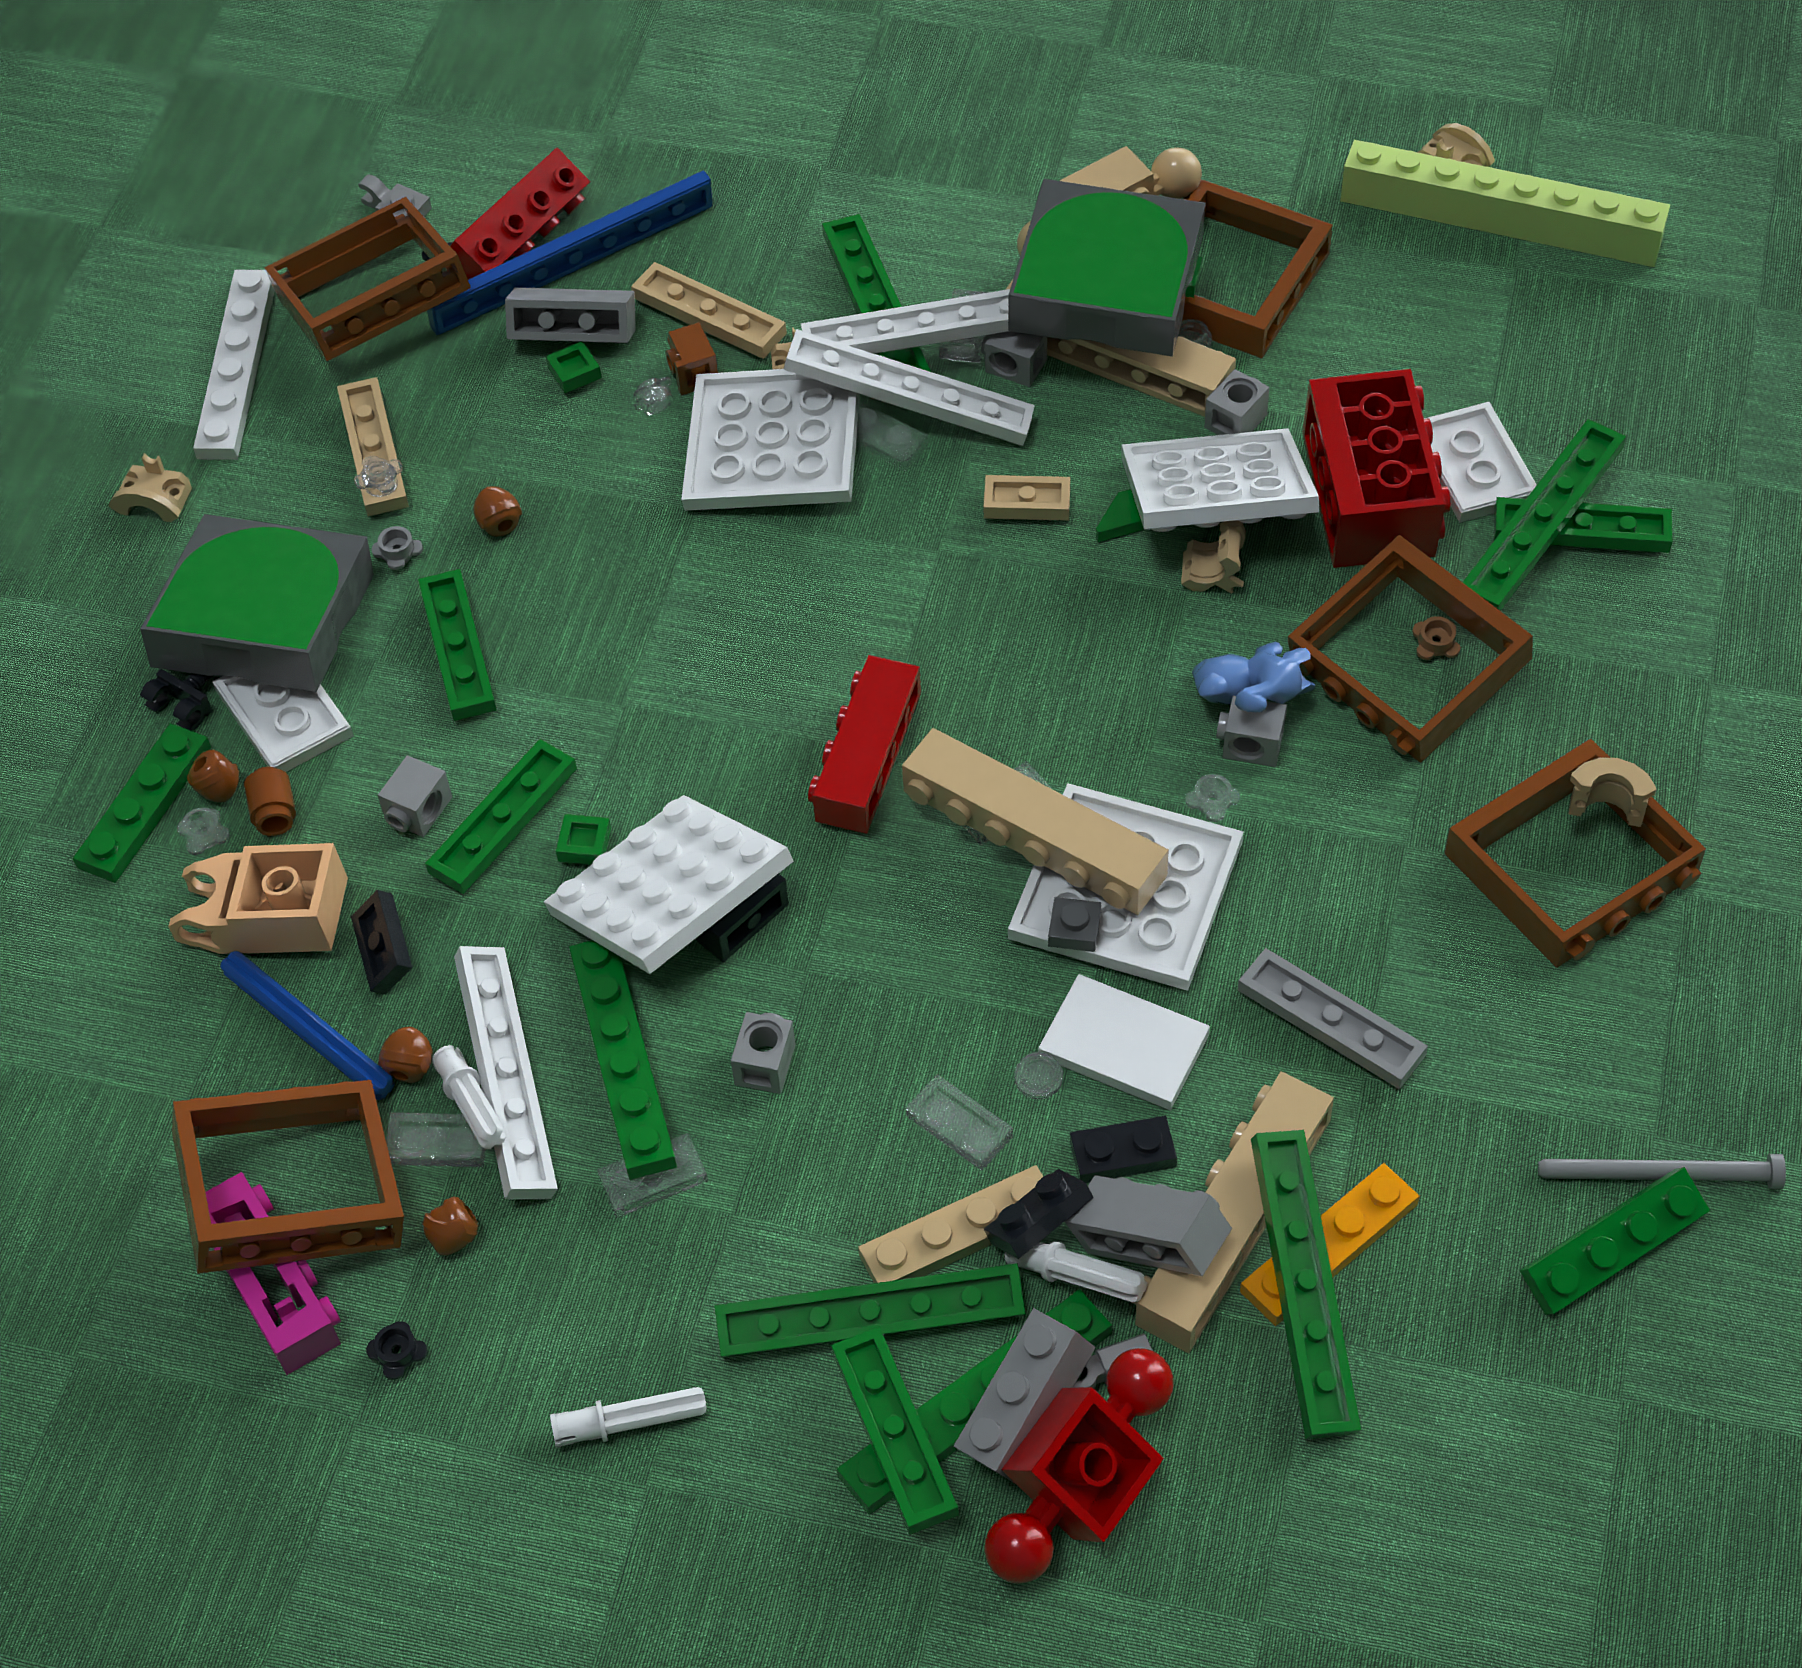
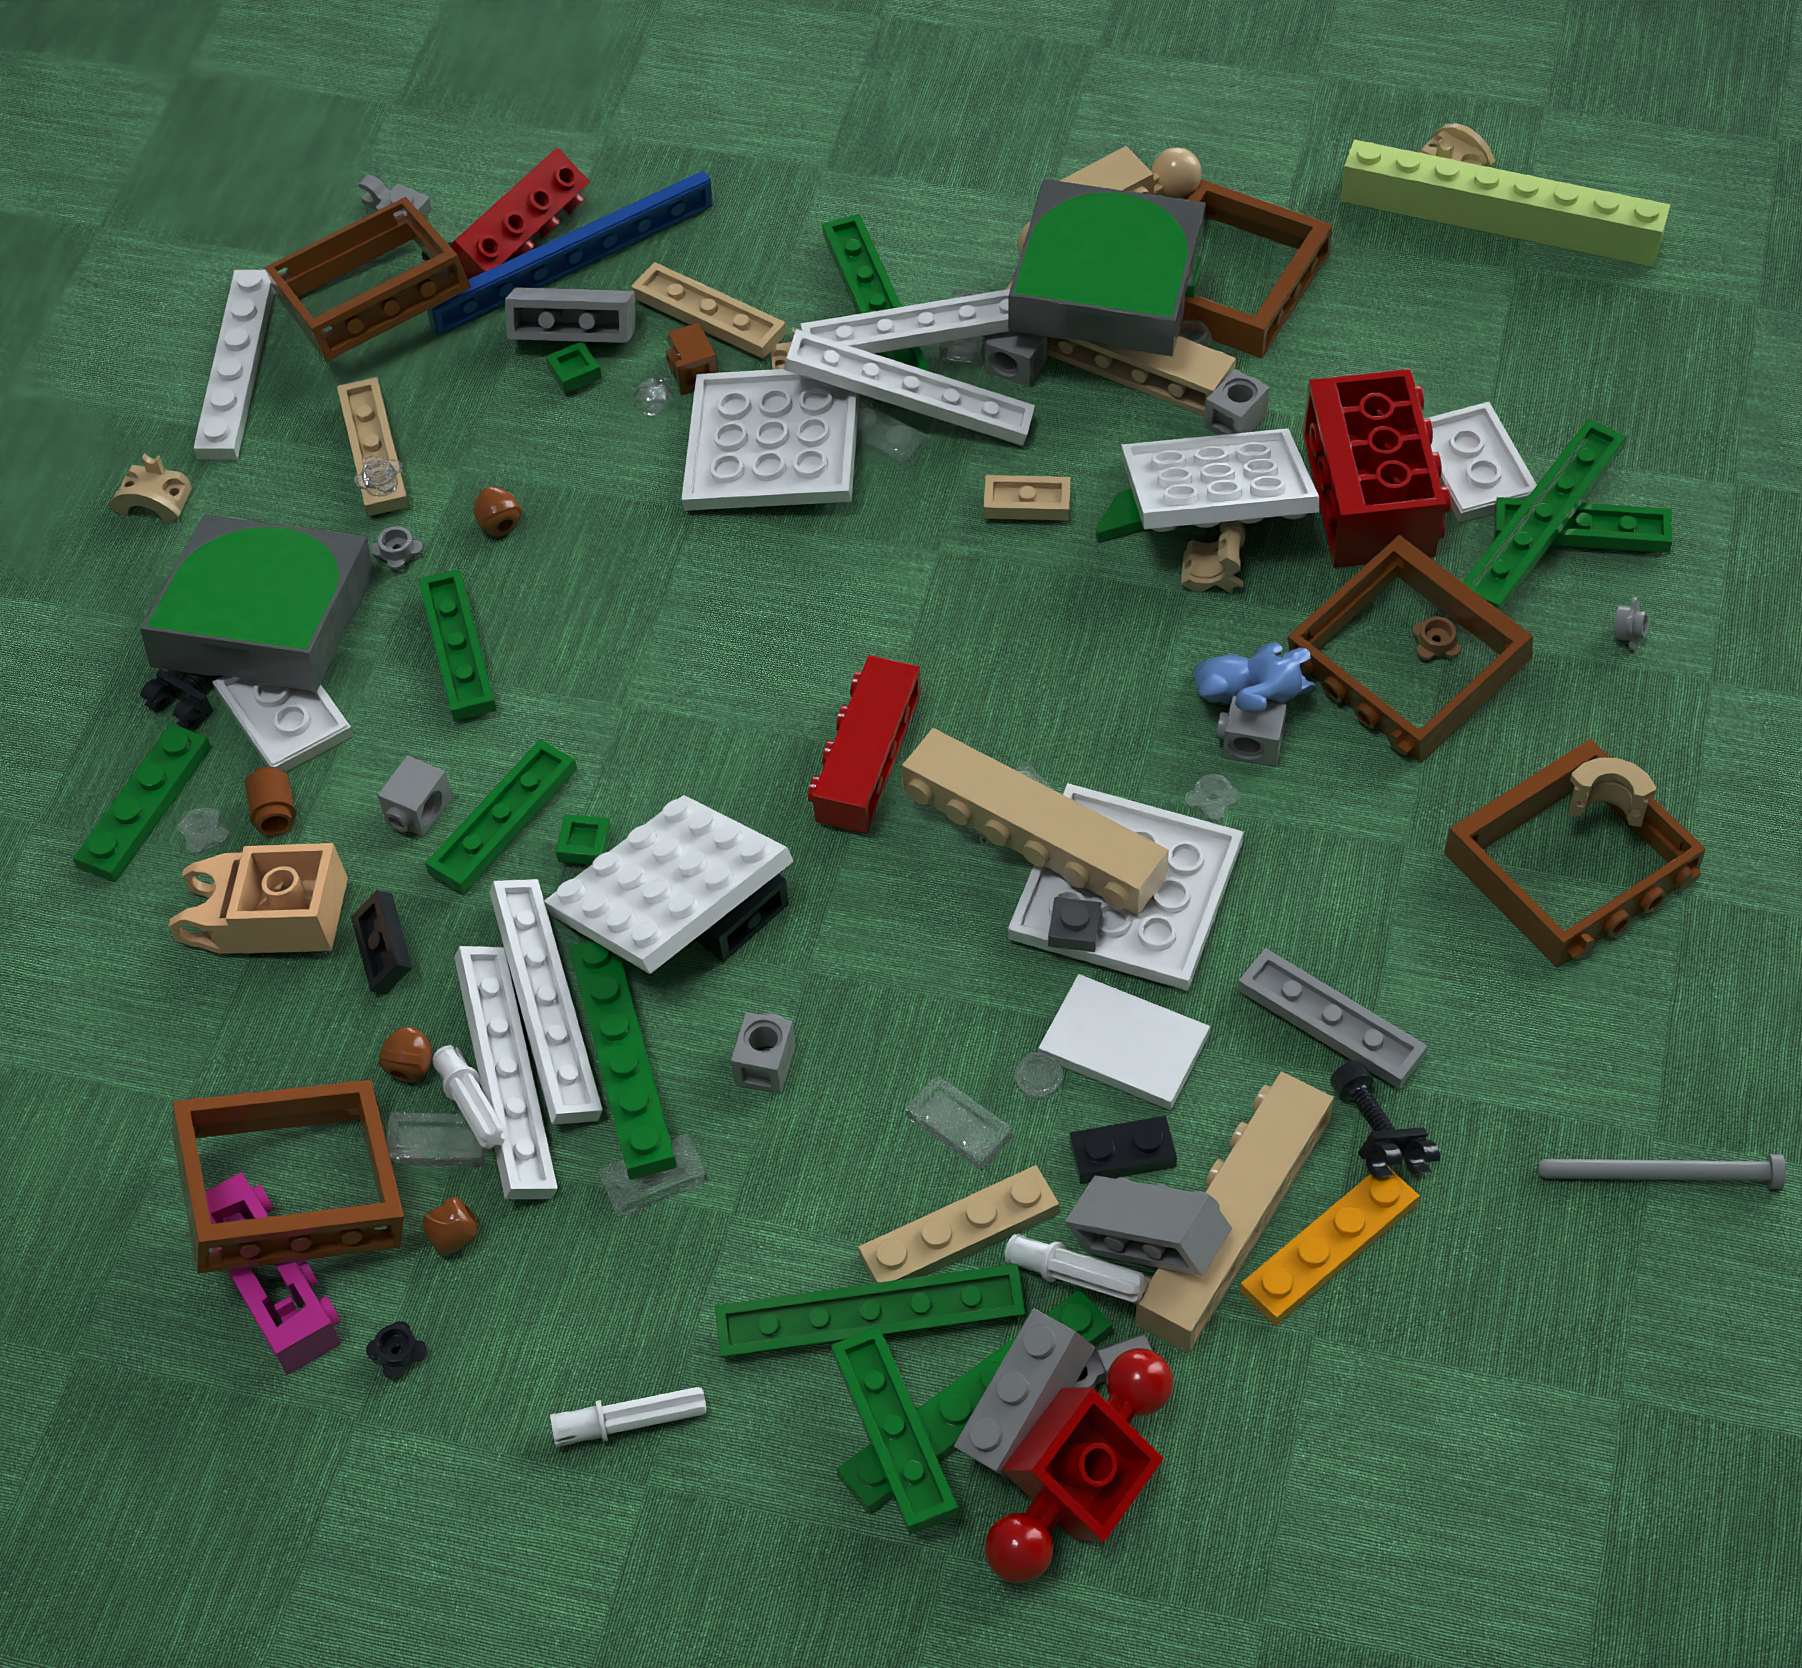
dark orange piece [187,750,239,803] -> none
blue axle [220,951,395,1100] -> none
black plate [984,1169,1094,1259] -> none
green plate [1250,1130,1361,1439] -> none
green plate [1519,1167,1710,1315] -> none
none -> white plate [489,879,603,1125]
none -> black bar [1330,1061,1440,1177]
none -> light grey plate [1614,597,1649,651]

